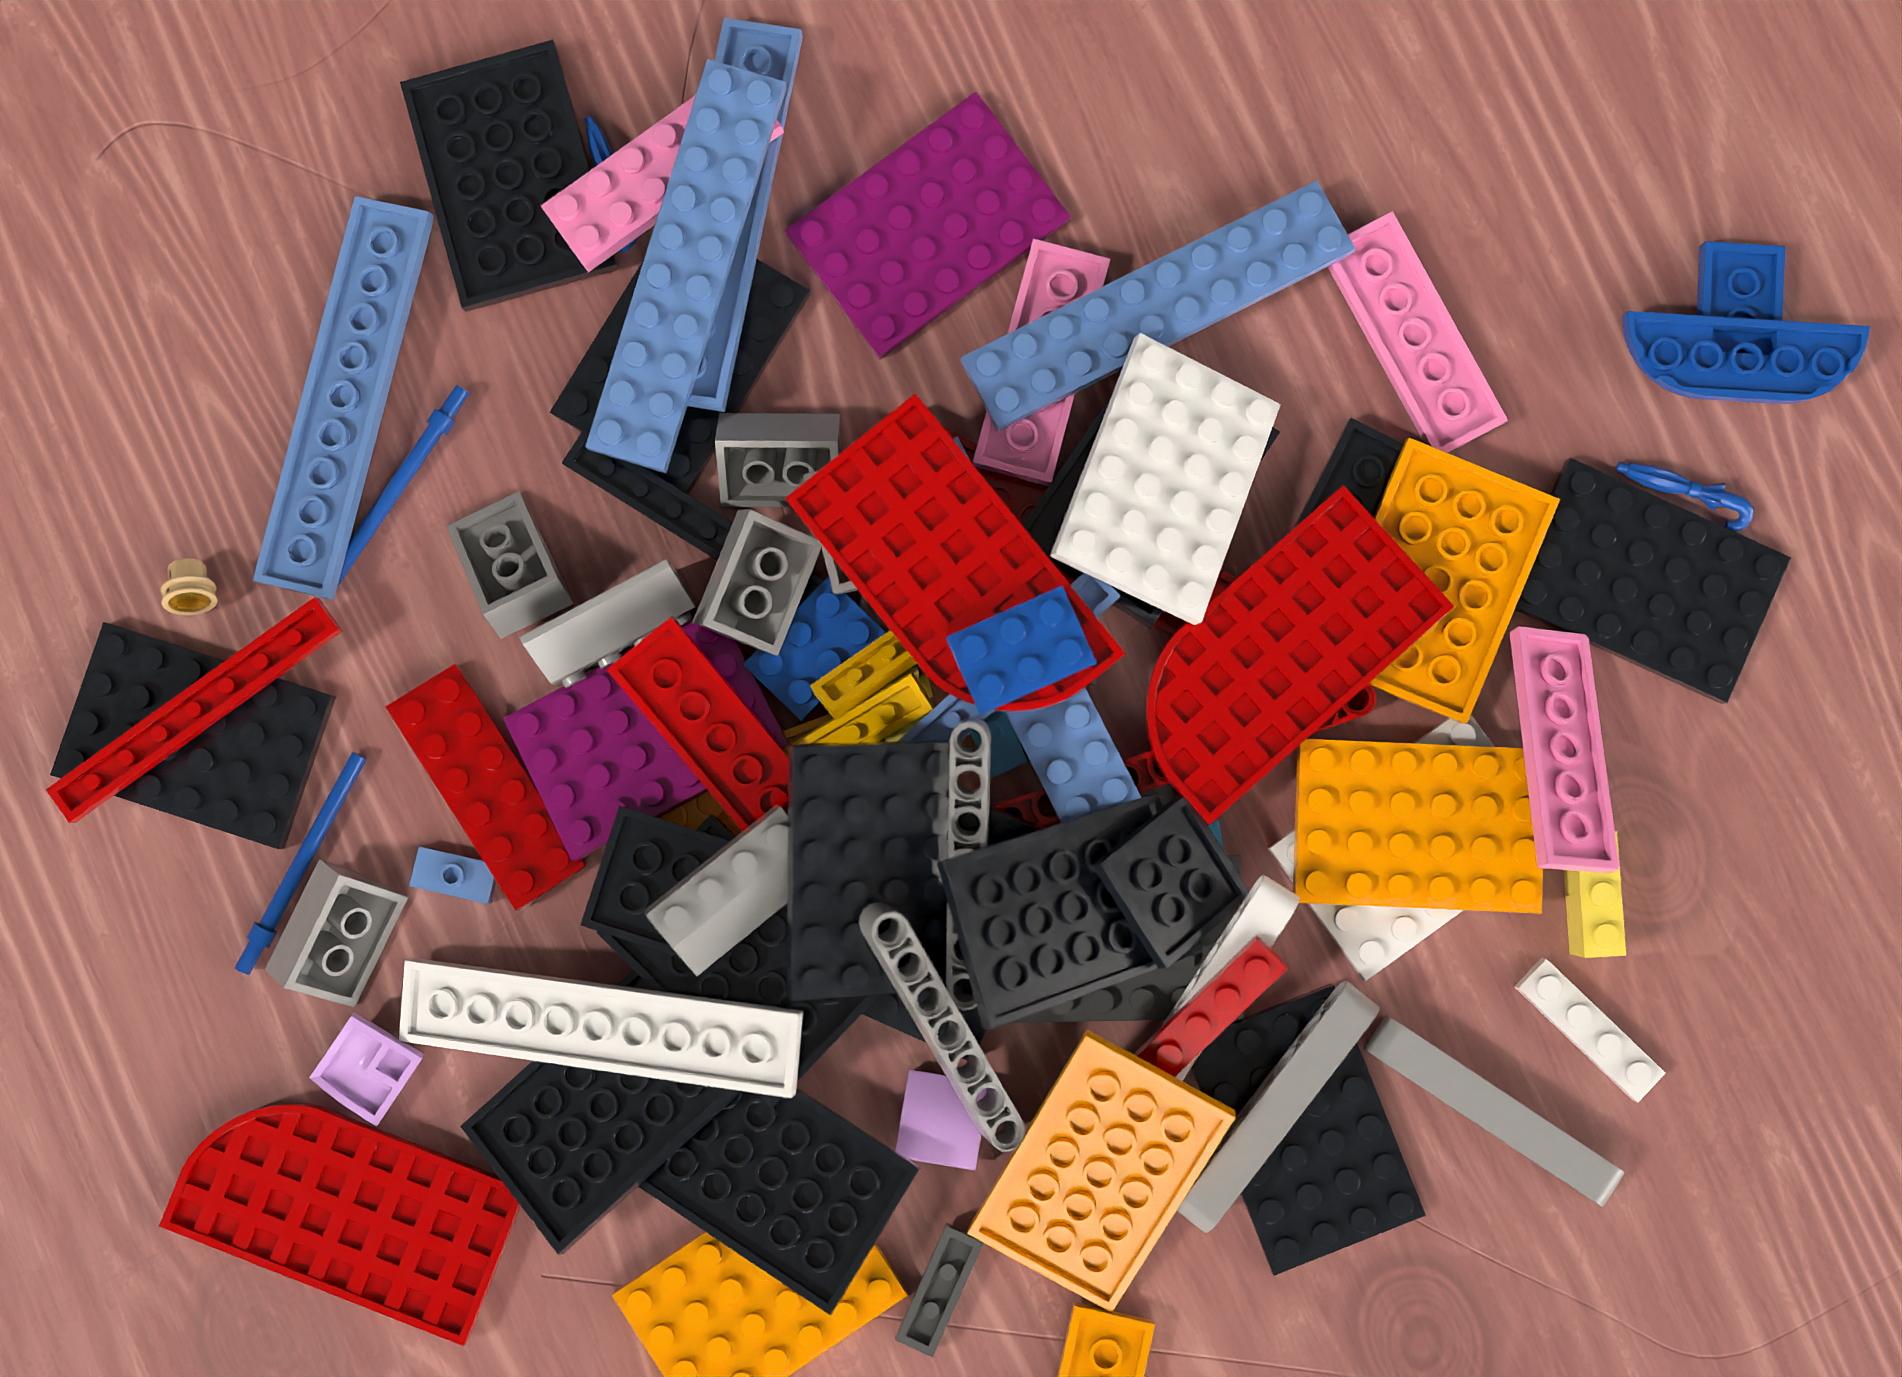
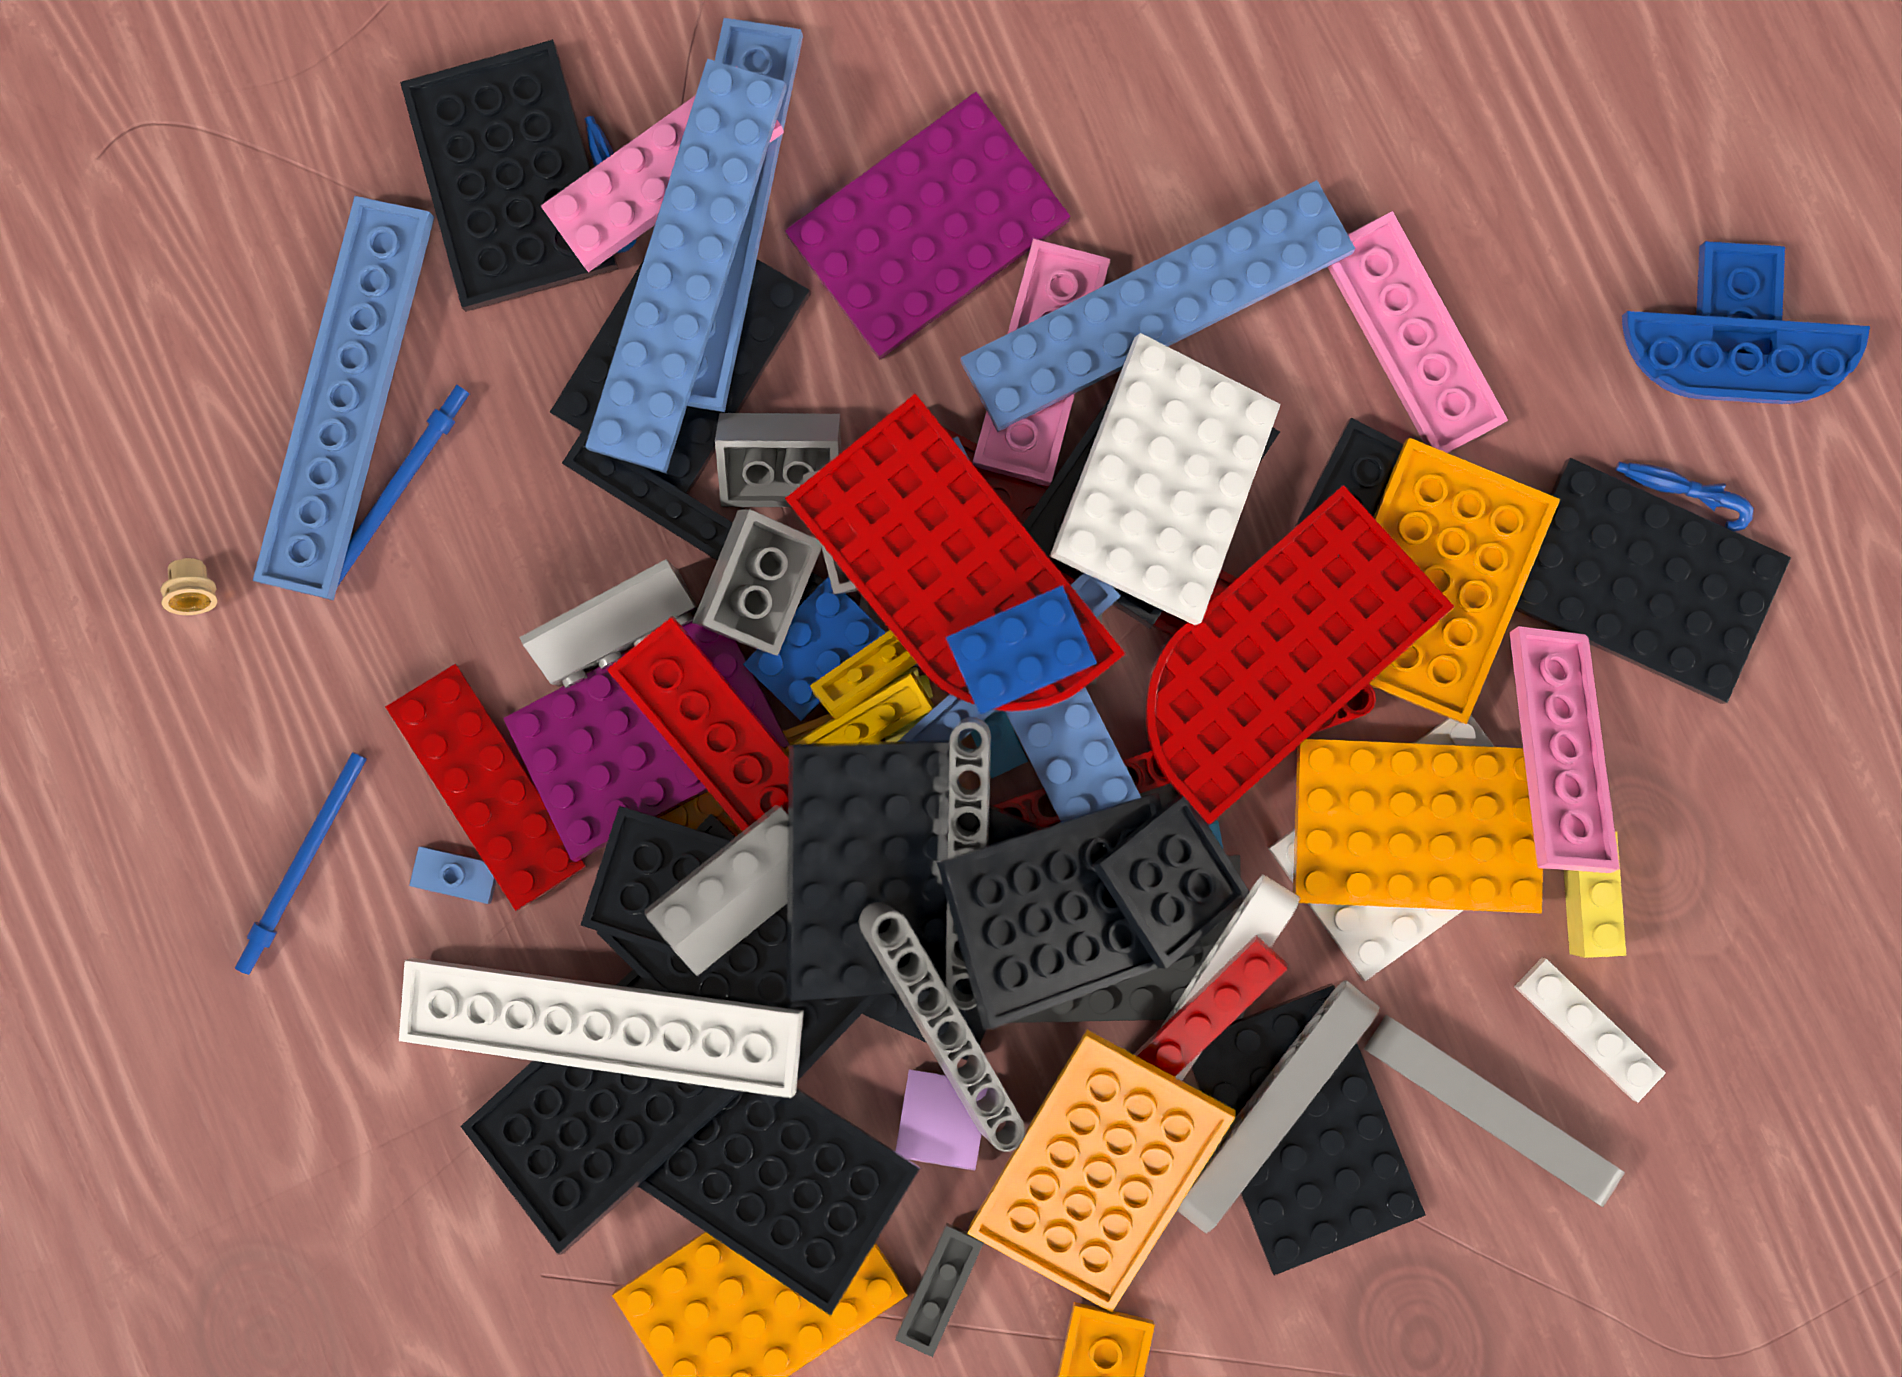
red plate [46,597,343,823] -> none
black plate [50,622,336,849] -> none
red plate [159,1103,521,1346] -> none
light grey slope [265,859,408,1007] -> none
lavender plate [309,1012,424,1126] -> none
light grey slope [447,491,574,639] -> none

